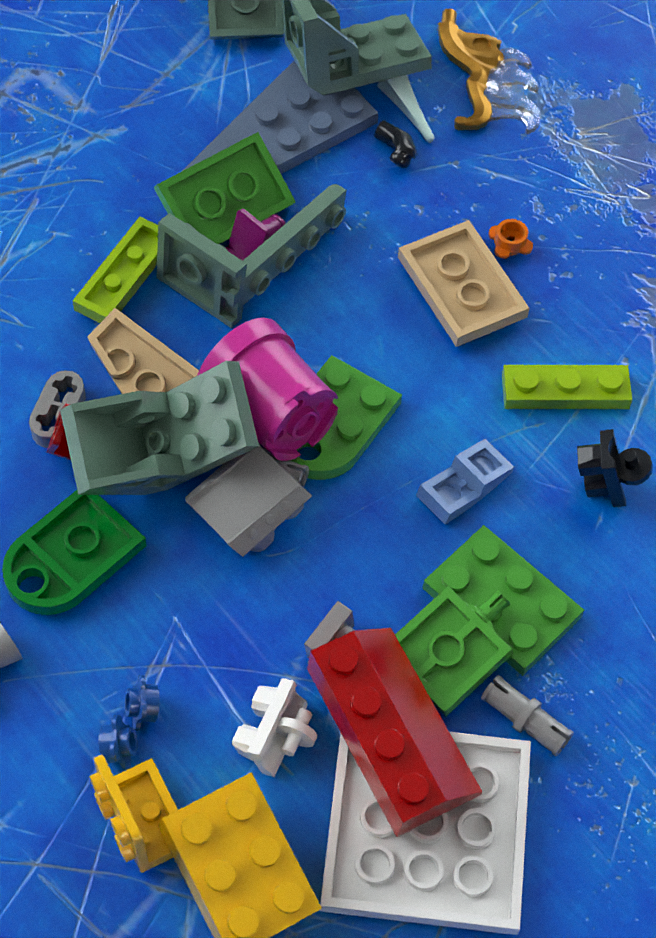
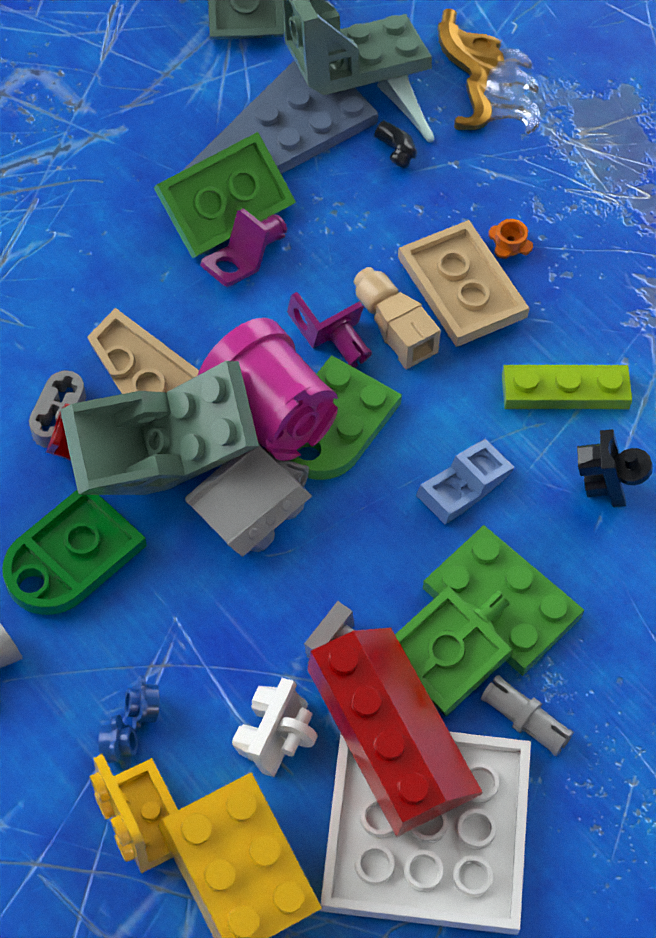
lime plate [72,216,158,323] -> none
sand green bracket [157,184,347,328] -> none
none -> magenta bracket [287,292,372,368]
none -> tan piece [354,267,441,370]

